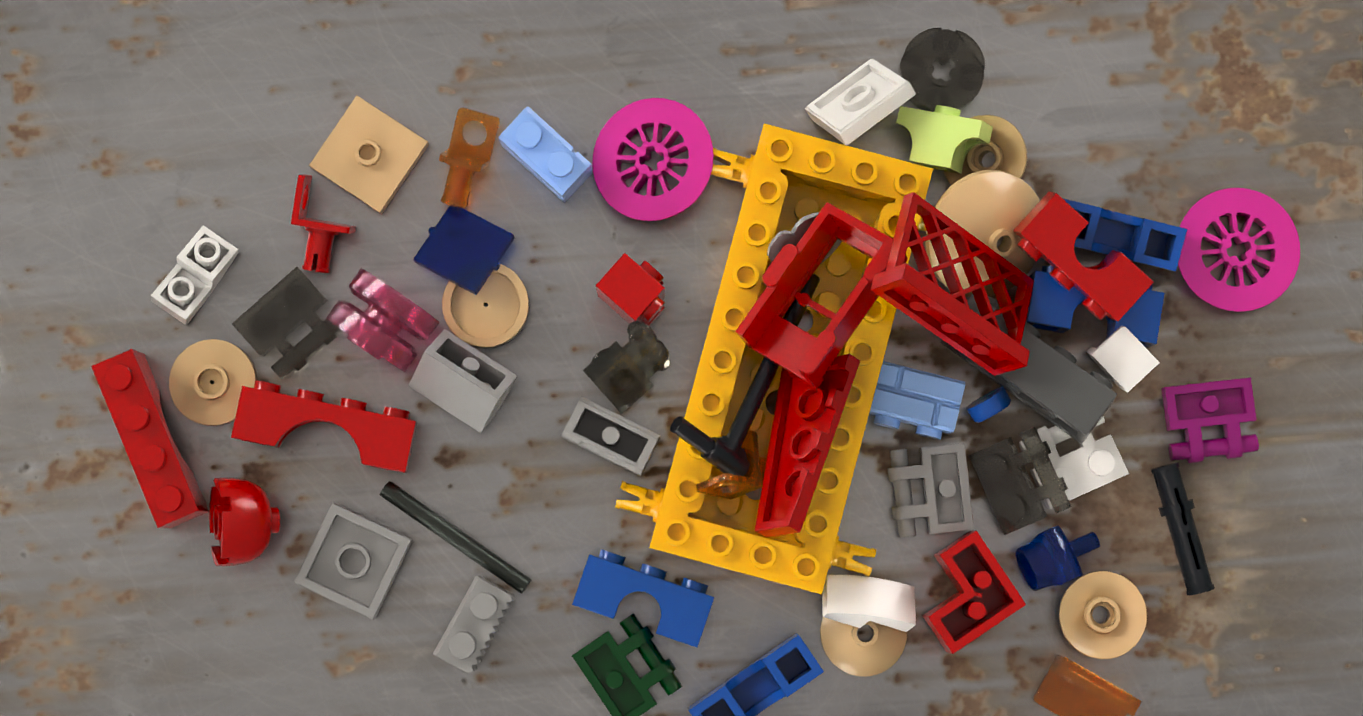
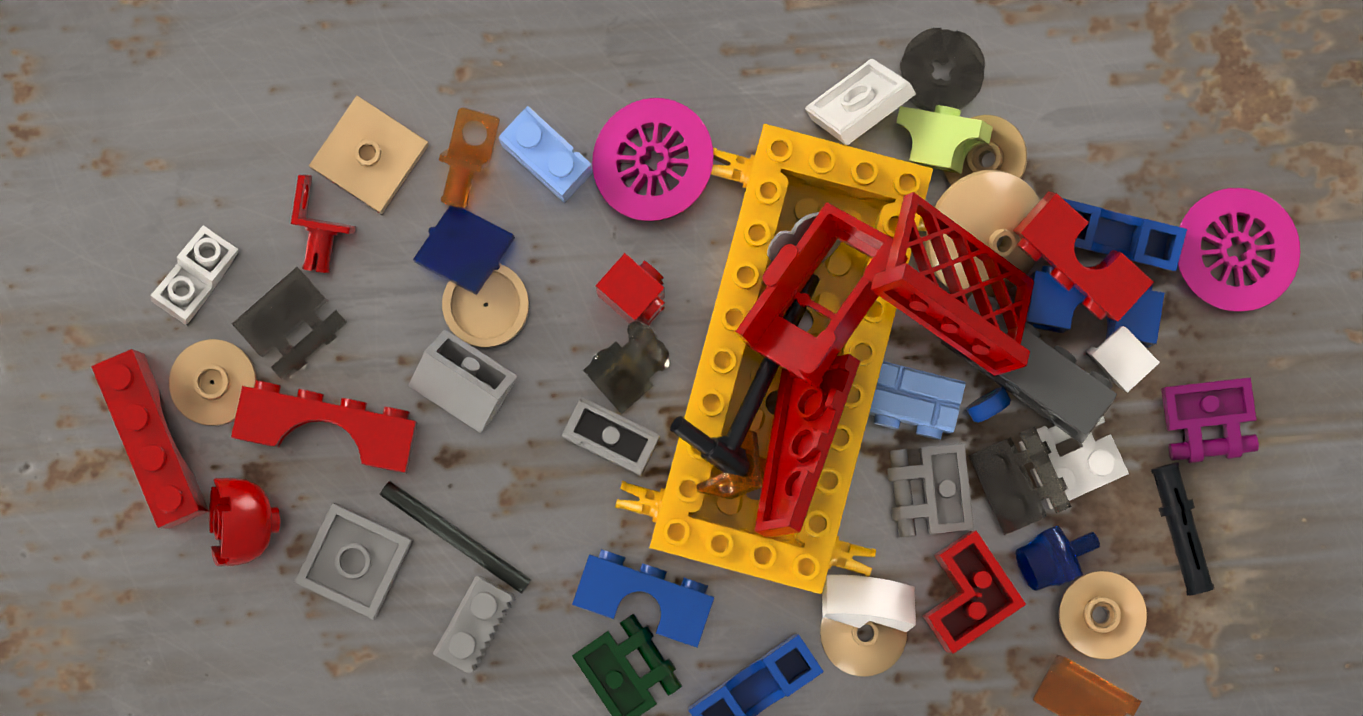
clear pink wheel [326,268,440,373] -> none

